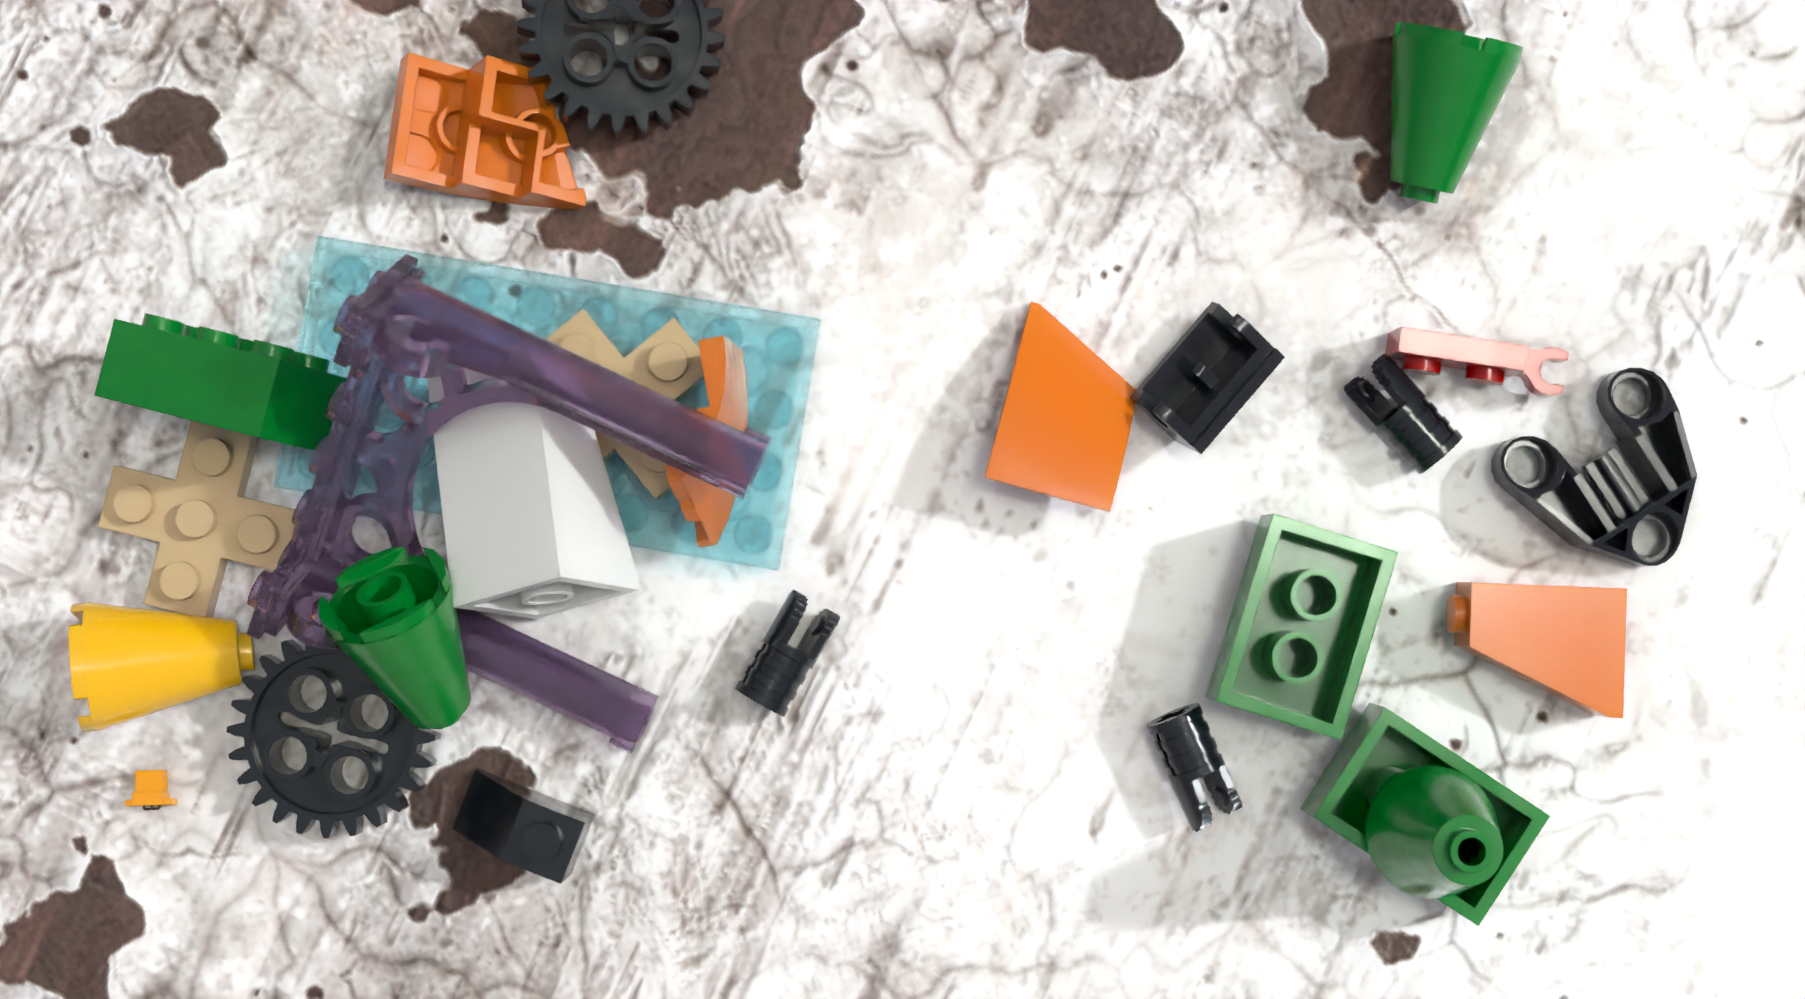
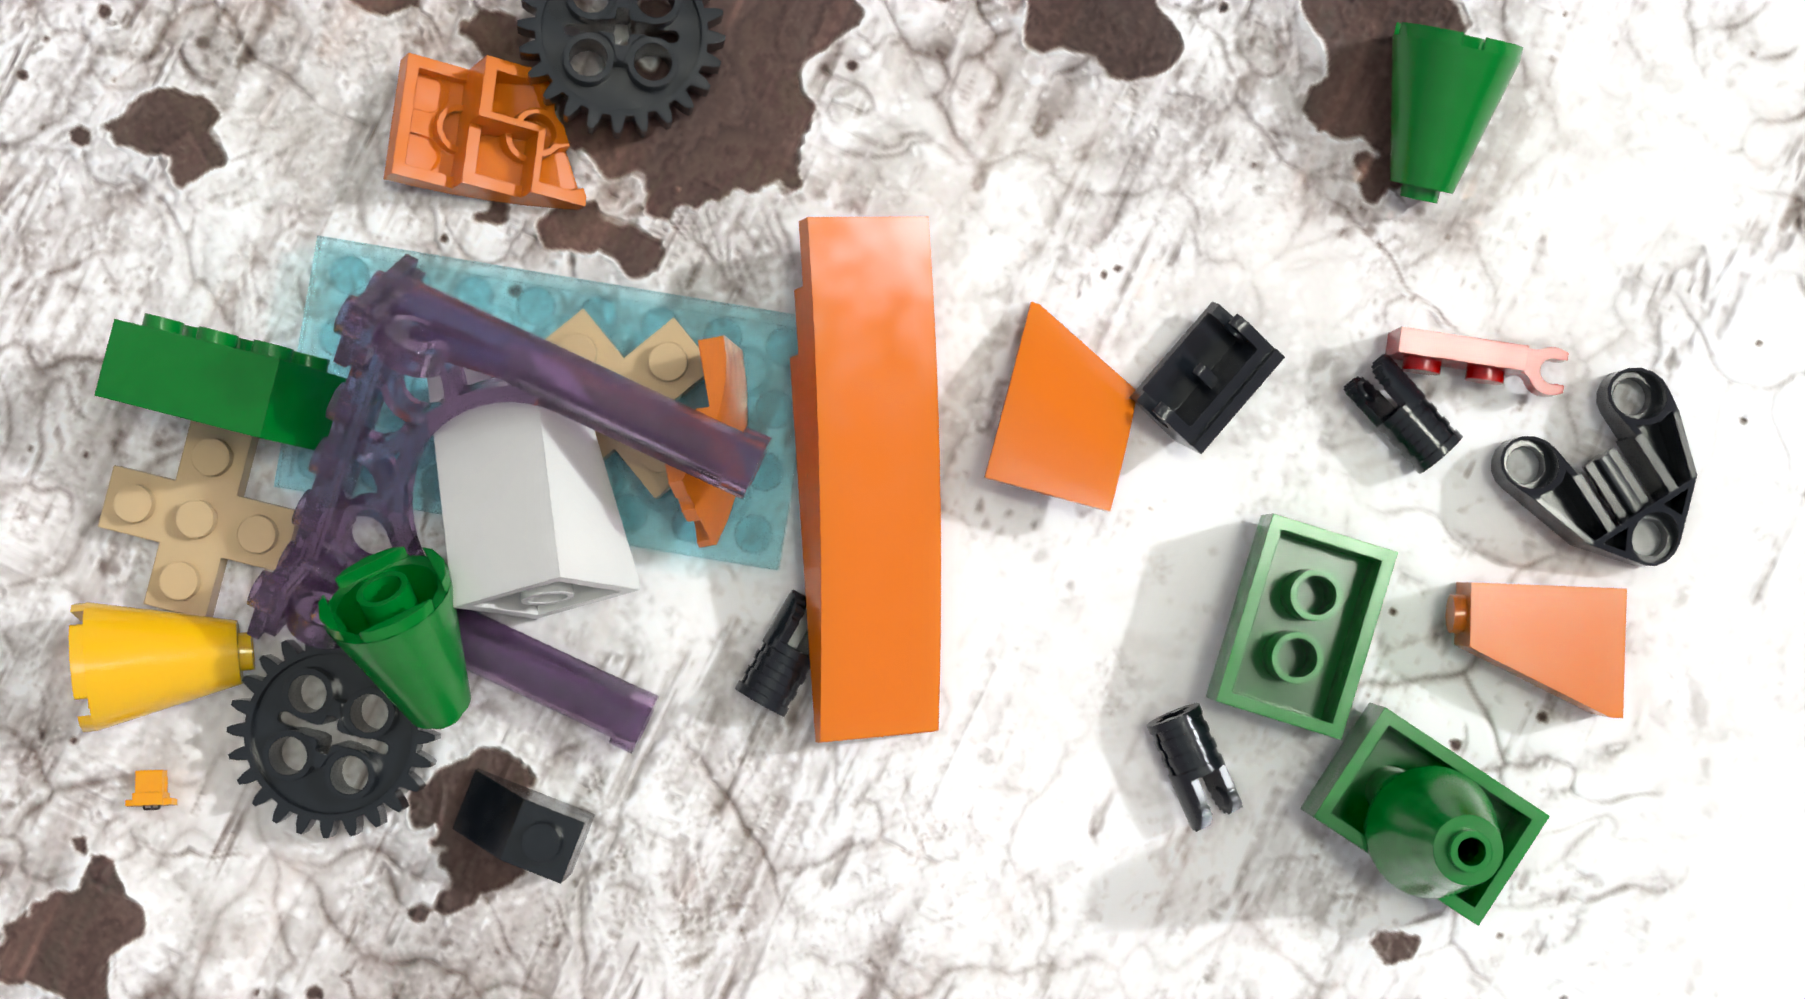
none -> orange slope [790,216,941,743]

